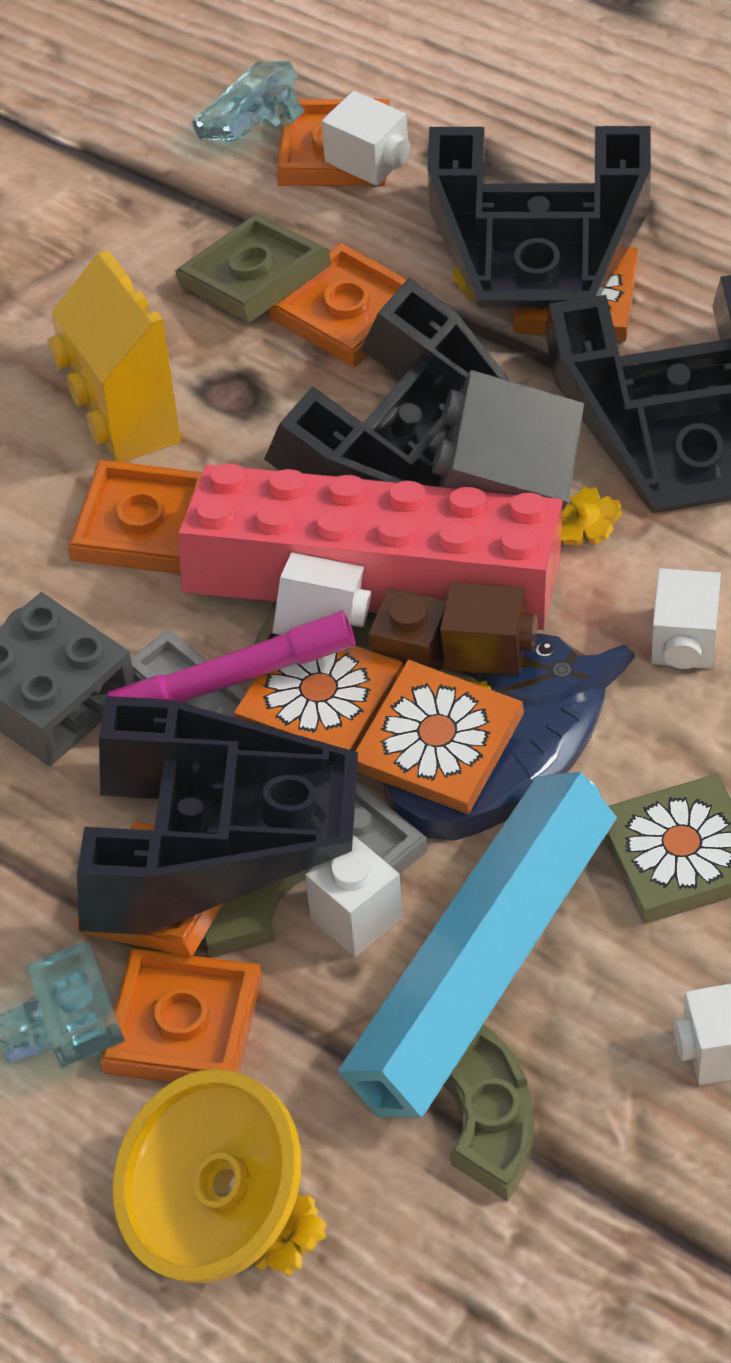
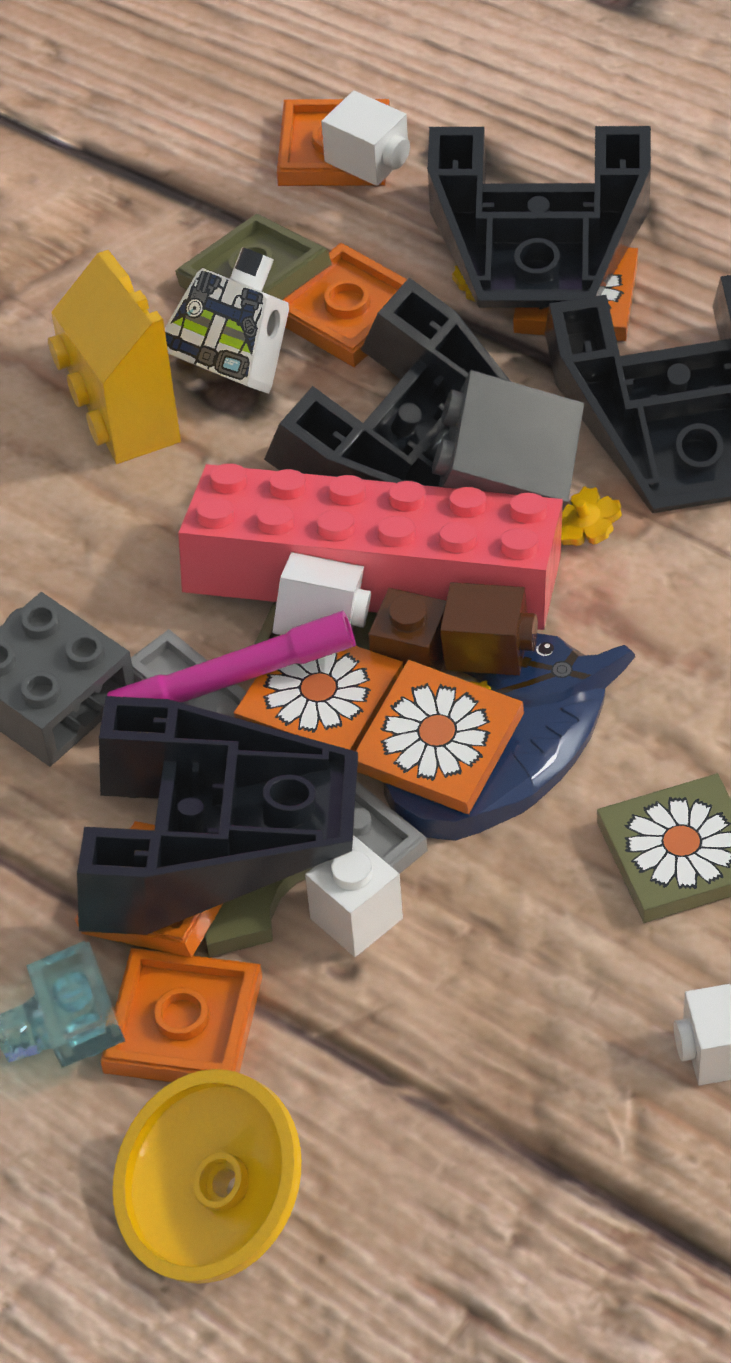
orange tile [68,460,203,575] -> none
clear light blue hinge [191,61,305,142] -> none
yellow plant [254,1194,327,1277] -> none
medium azure brick [337,772,617,1118] -> none
olive tile [443,1025,534,1201] -> none
white brick [651,568,721,669] -> none
none -> torso [165,247,289,394]

